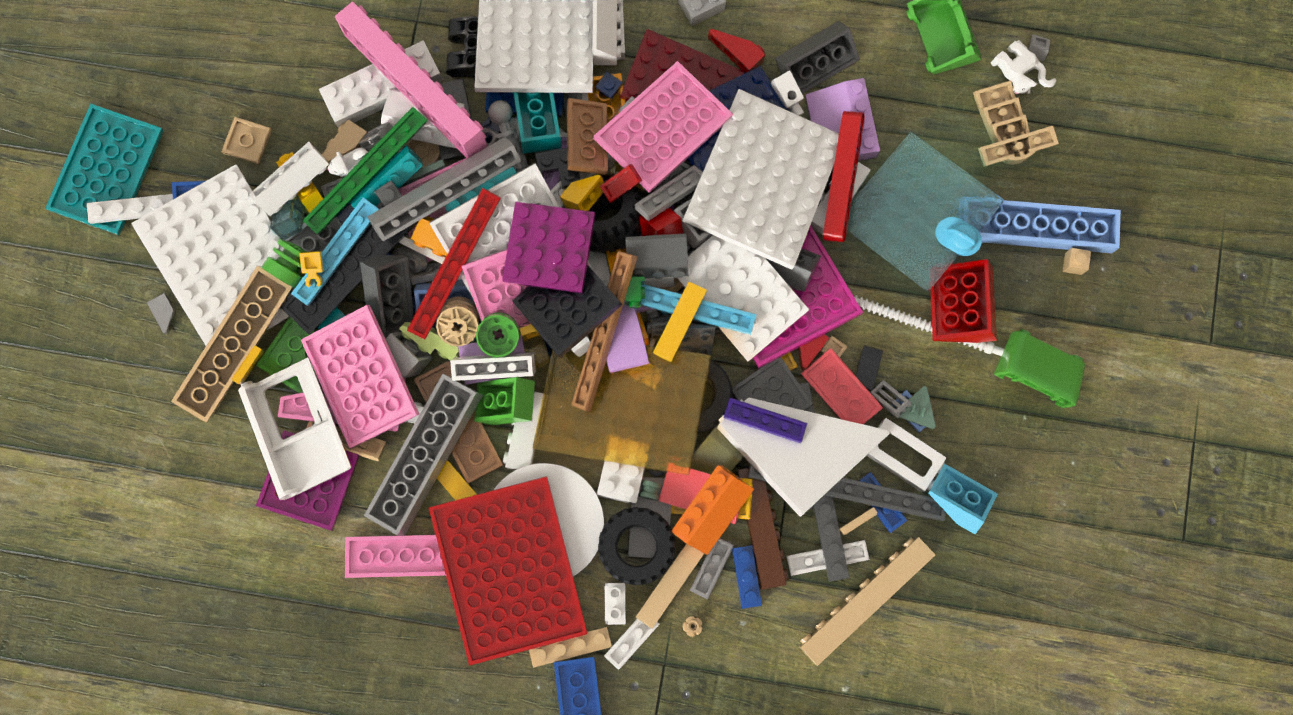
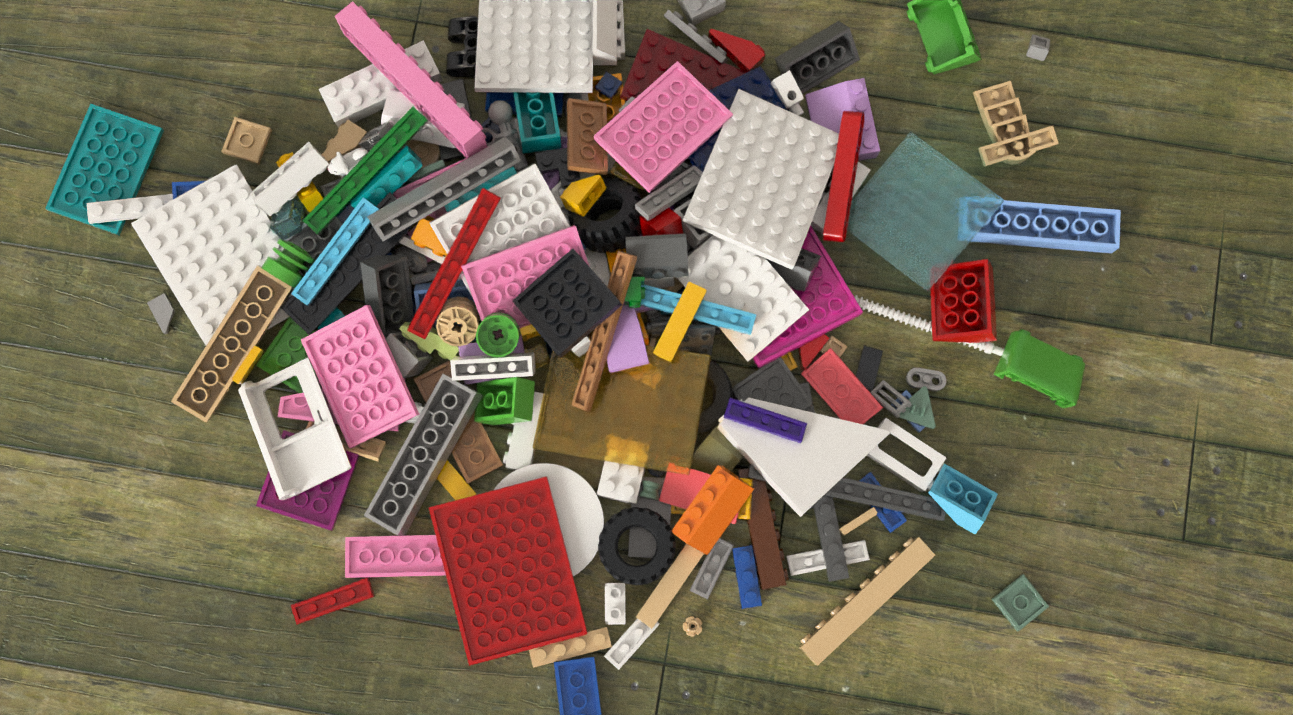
yellow plate [300,251,324,287] -> none
dark grey plate [375,180,402,206] -> none
magenta plate [502,202,596,293] -> none
red tile [600,164,643,203] -> none
medium azure piece [936,217,982,256] -> none
white animal [991,40,1056,94] -> none
tan brick [1062,248,1091,275] -> none
none -> red tile [291,577,375,624]
none -> light grey plate [664,10,728,63]
none -> light grey plate [906,368,946,391]
none -> sand green tile [991,574,1049,631]

